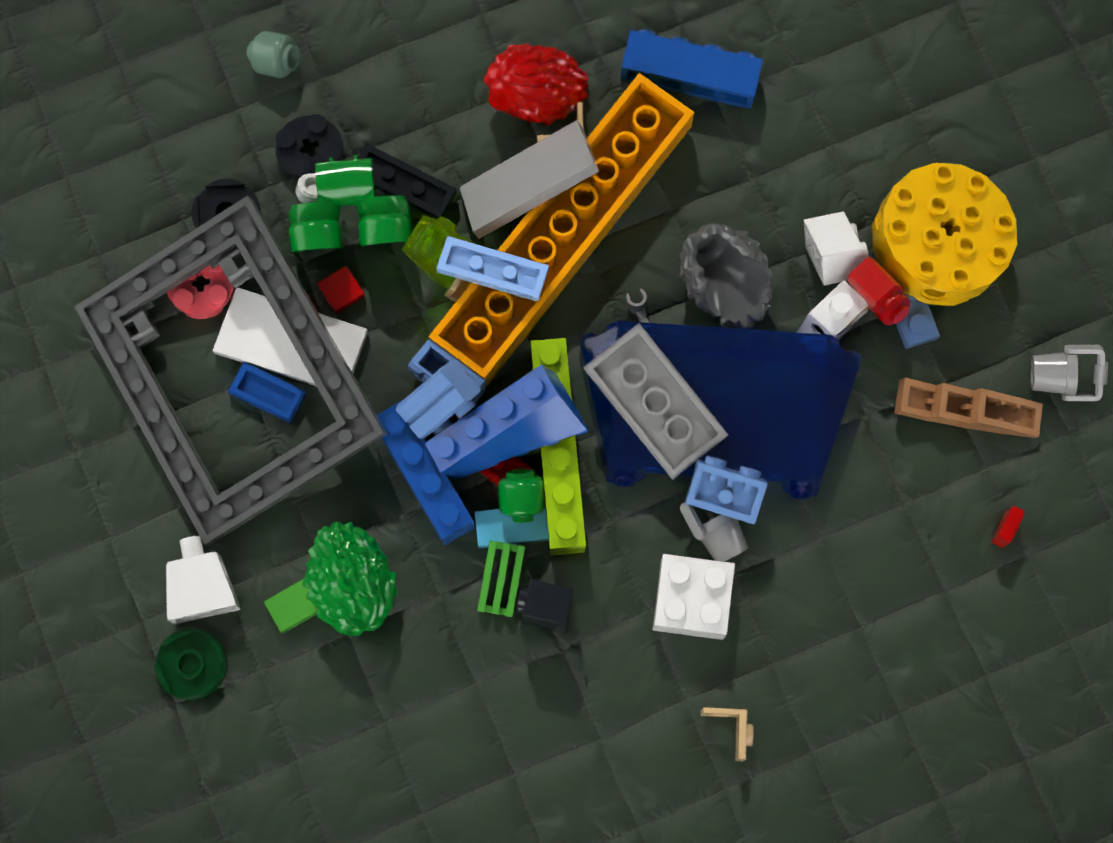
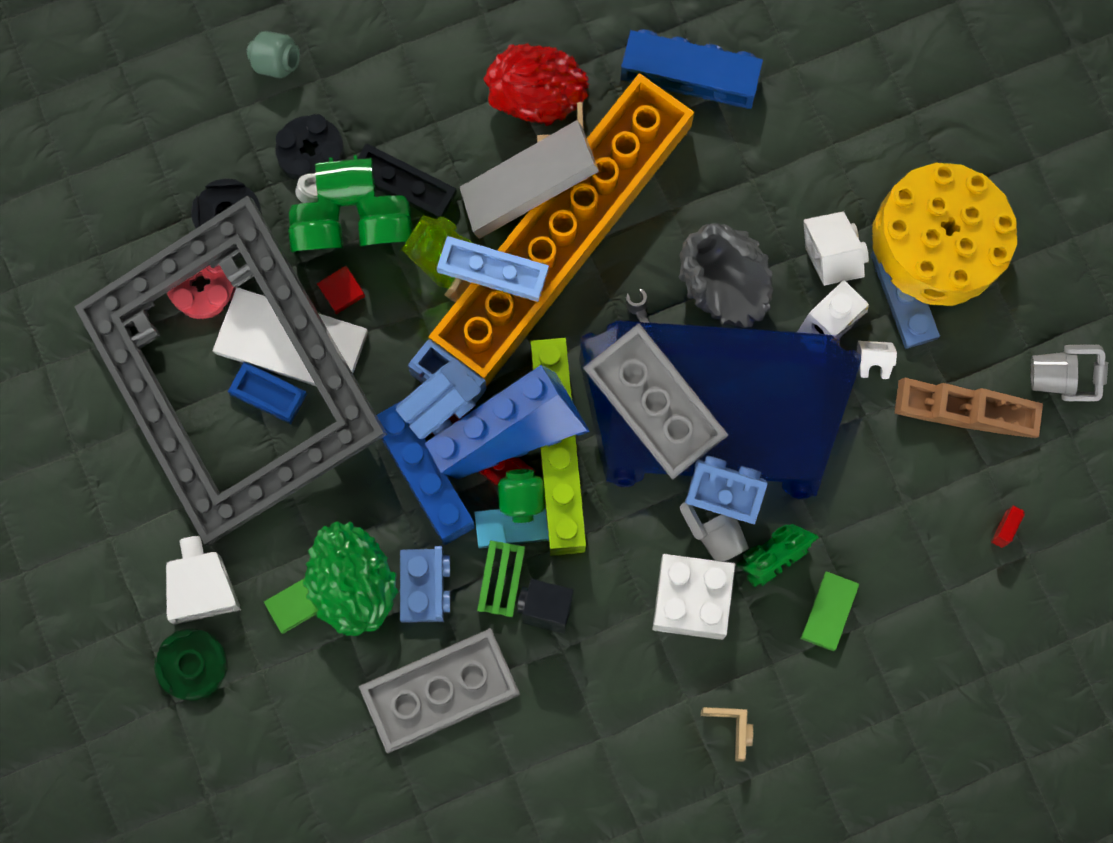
red brick [848,257,910,326] -> none
none -> light grey tile [359,628,520,754]
none -> medium blue bracket [400,546,451,622]
none -> green hinge [736,524,819,587]
none -> bright green tile [801,571,859,652]
none -> white tile [857,341,897,379]

